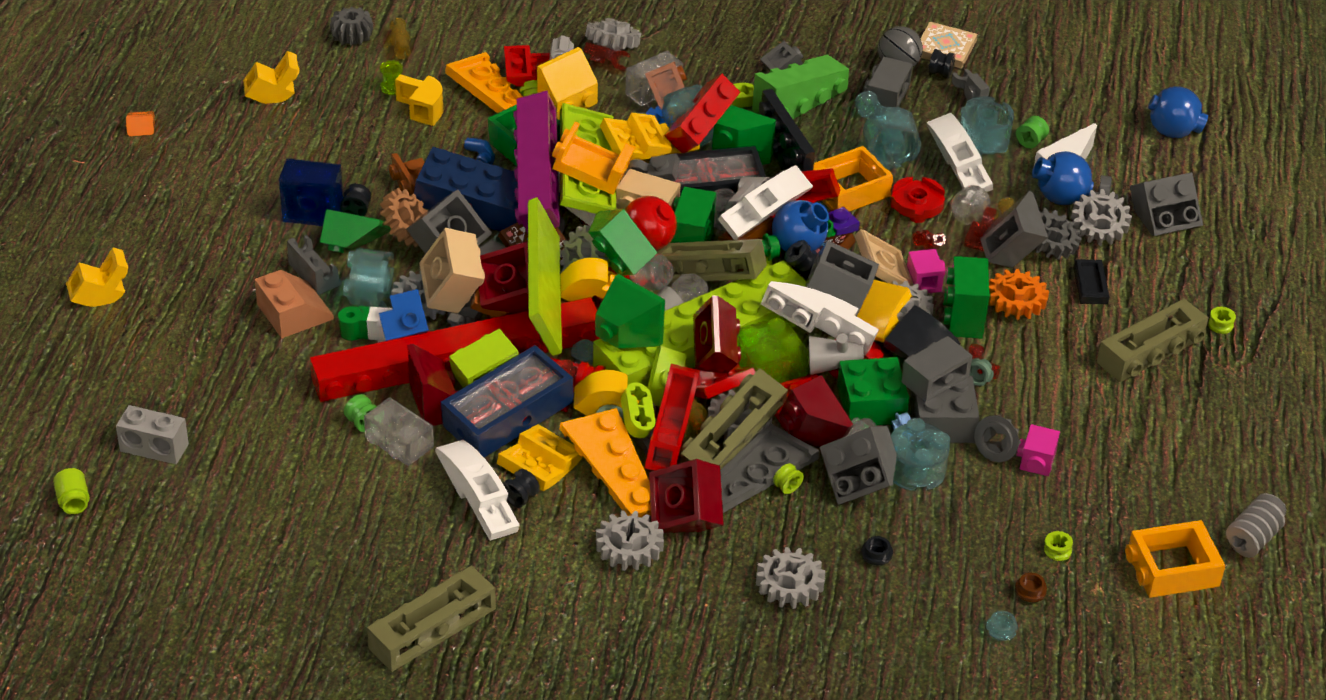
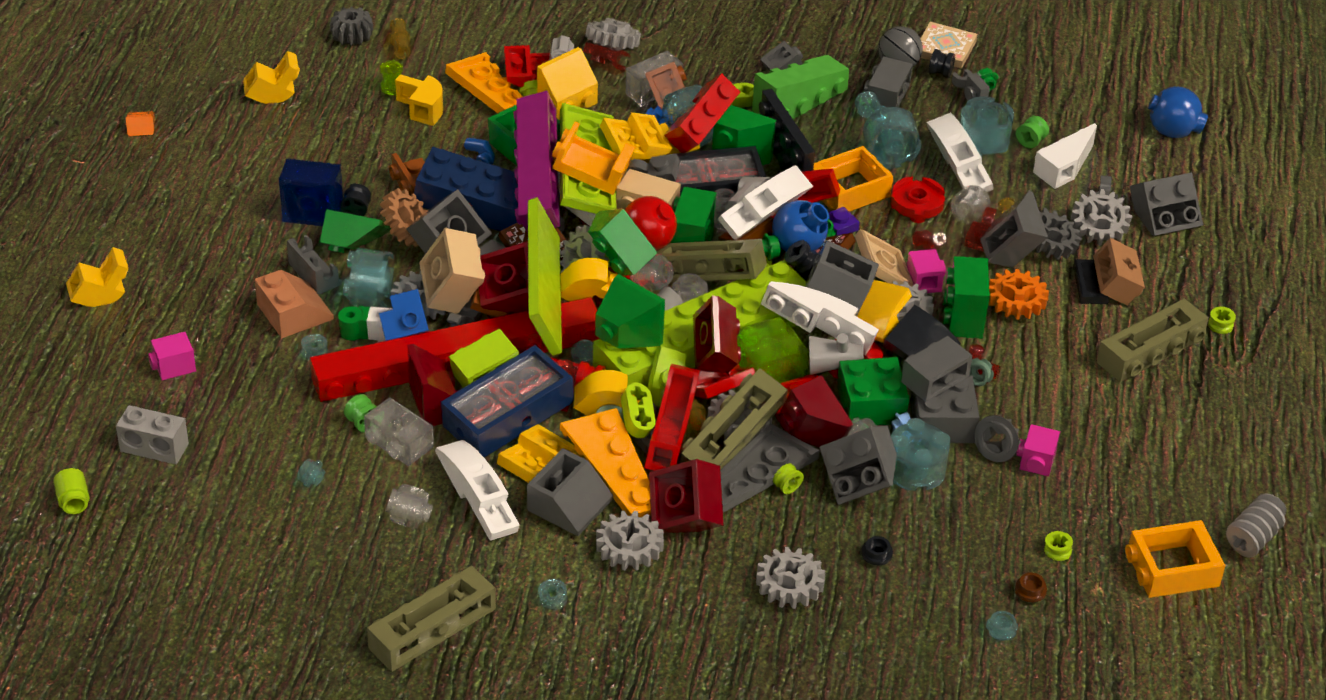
black wheel [502,469,540,508] -> none
blue brick [1032,151,1094,205] -> none
none -> dark pink brick [148,332,196,380]
none -> clear light blue plate [297,458,325,488]
none -> clear light blue bush [301,334,328,361]
none -> clear head [385,484,433,529]
none -> dark grey slope [527,448,613,536]
none -> clear light blue bush [538,579,568,610]
none -> green plate [977,68,999,91]
none -> medium nougat brick [1093,238,1145,305]

